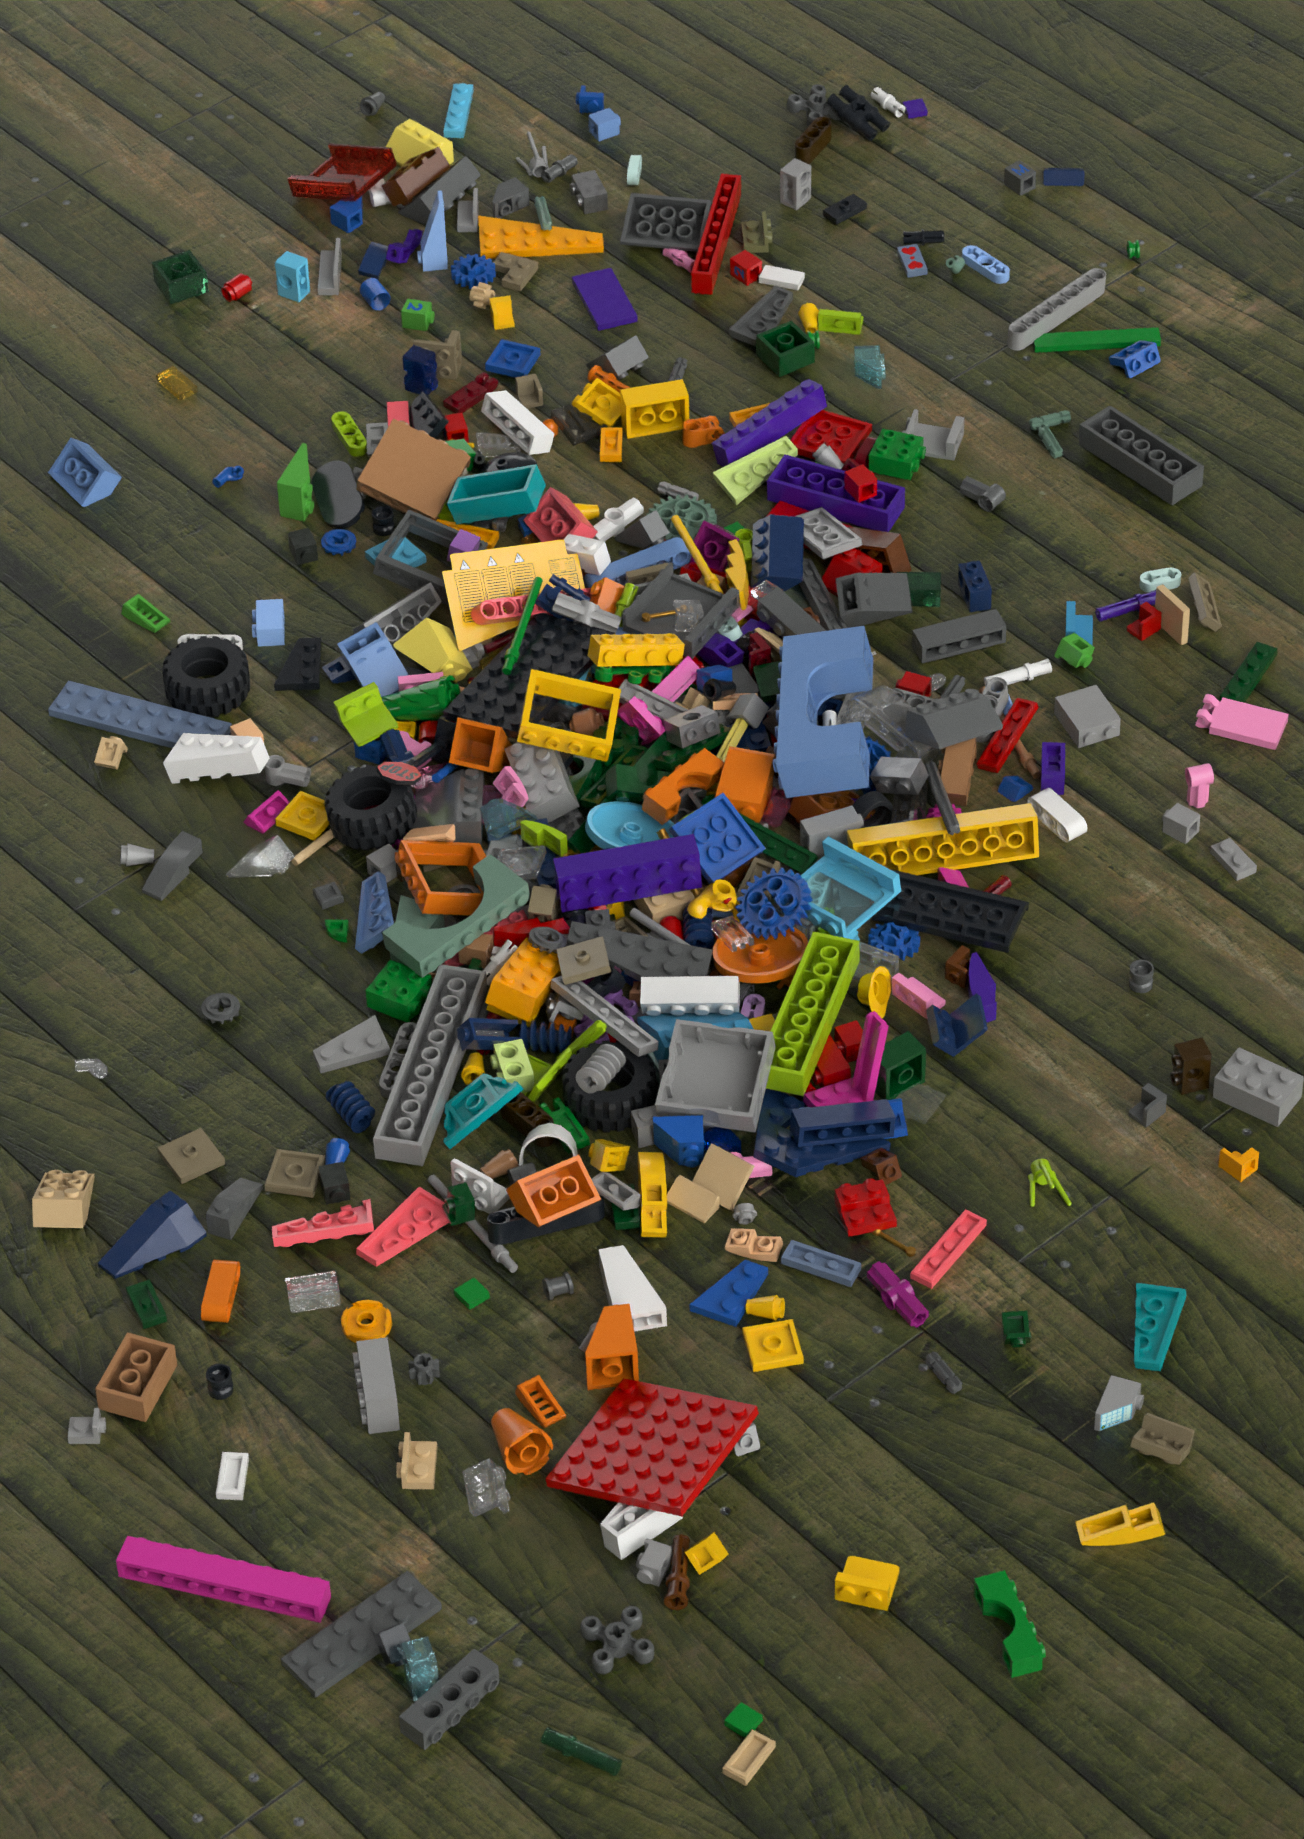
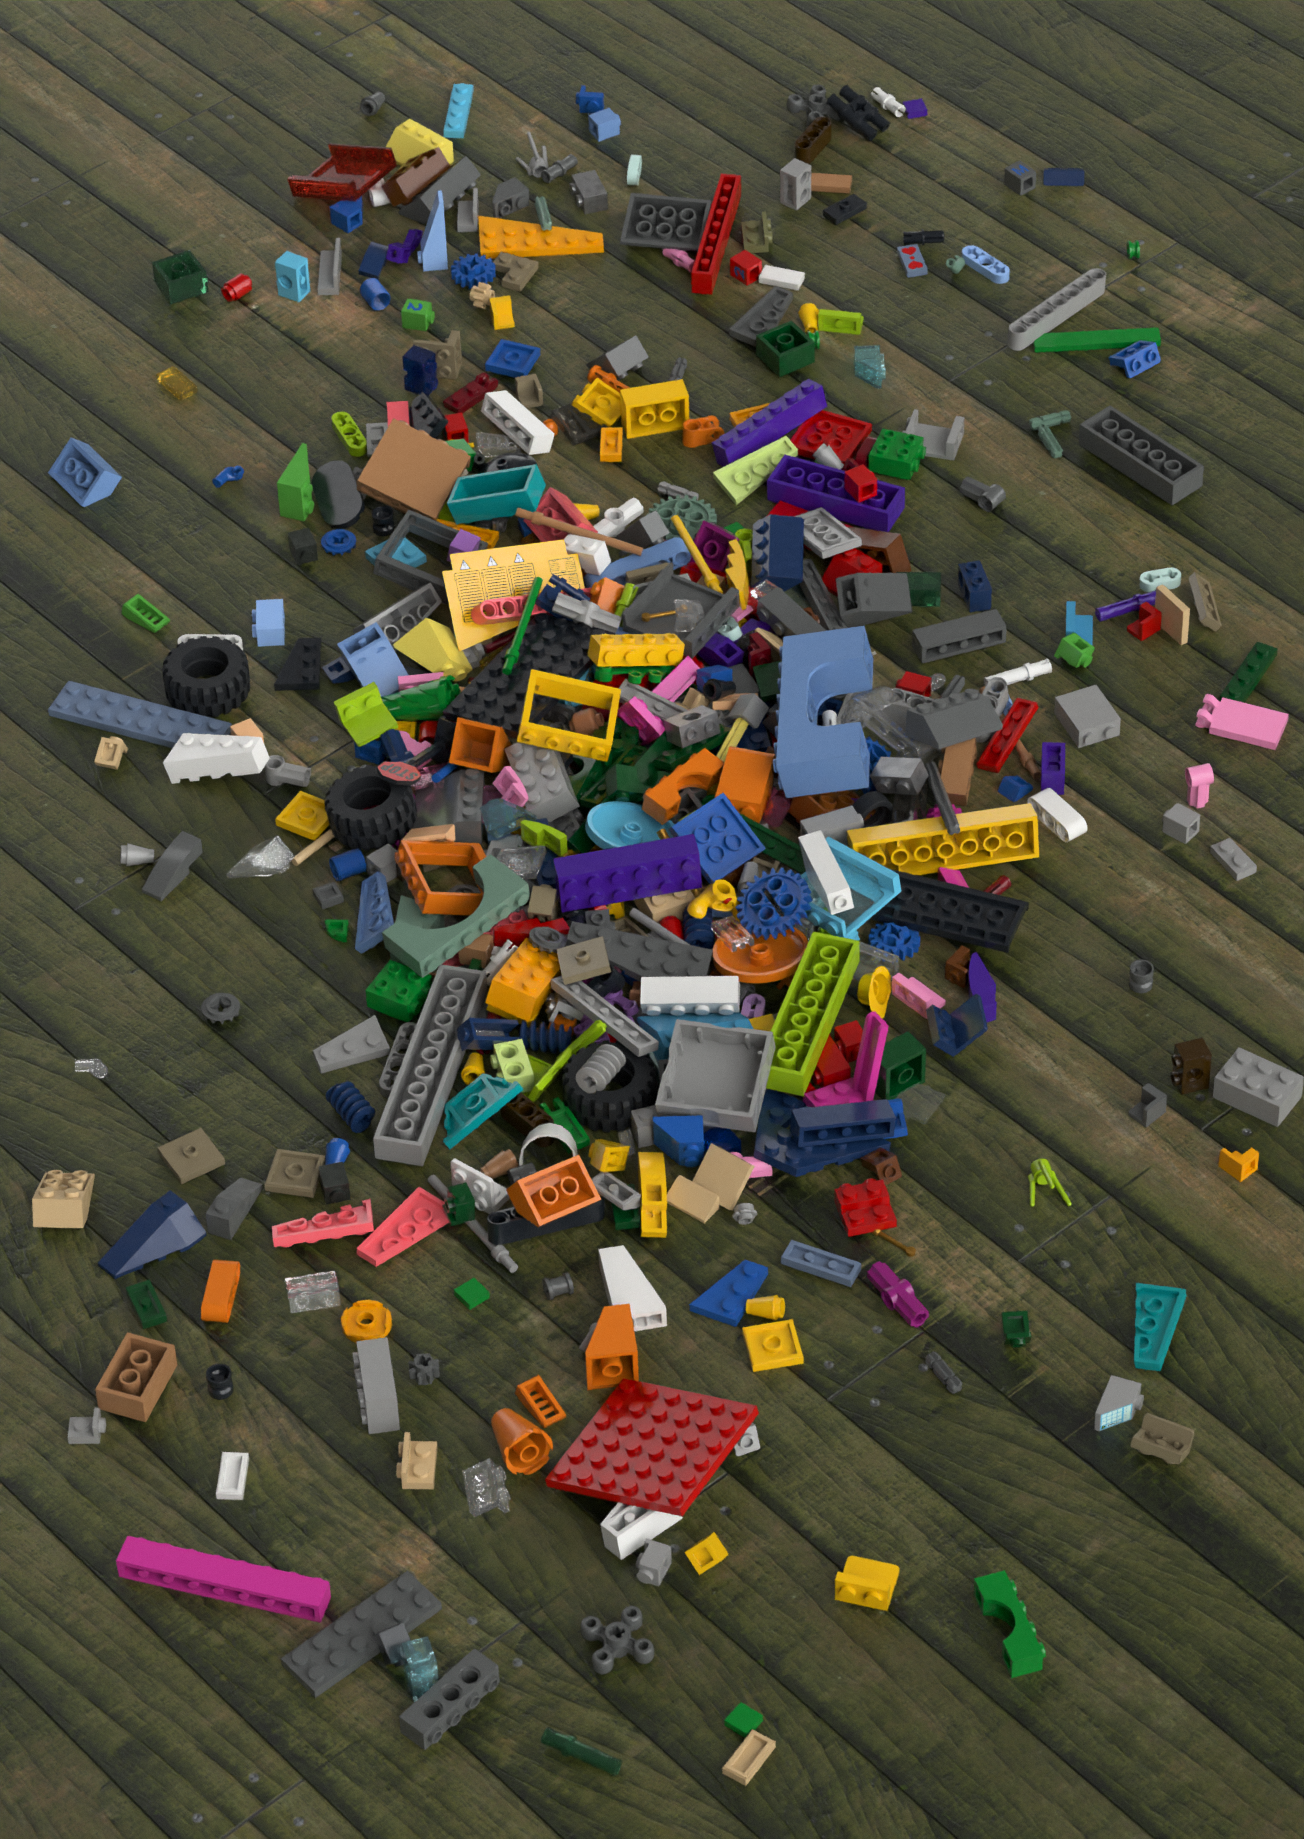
dark pink slope [244,790,290,834] -> none
dark purple tile [572,268,638,331] -> none
reddish brown pin [664,1534,690,1610] -> none
light nougat slope [725,1228,783,1262] -> none
coral tile [910,1209,987,1289] -> none
yellow slope [1075,1502,1165,1546] -> none
none -> blue piece [329,848,367,881]
none -> medium nougat bar [515,508,643,556]
none -> clear tile [618,1128,635,1156]
none -> light grey cone [737,862,759,897]
none -> white slope [798,830,854,915]
none -> medium nougat tile [811,173,852,194]

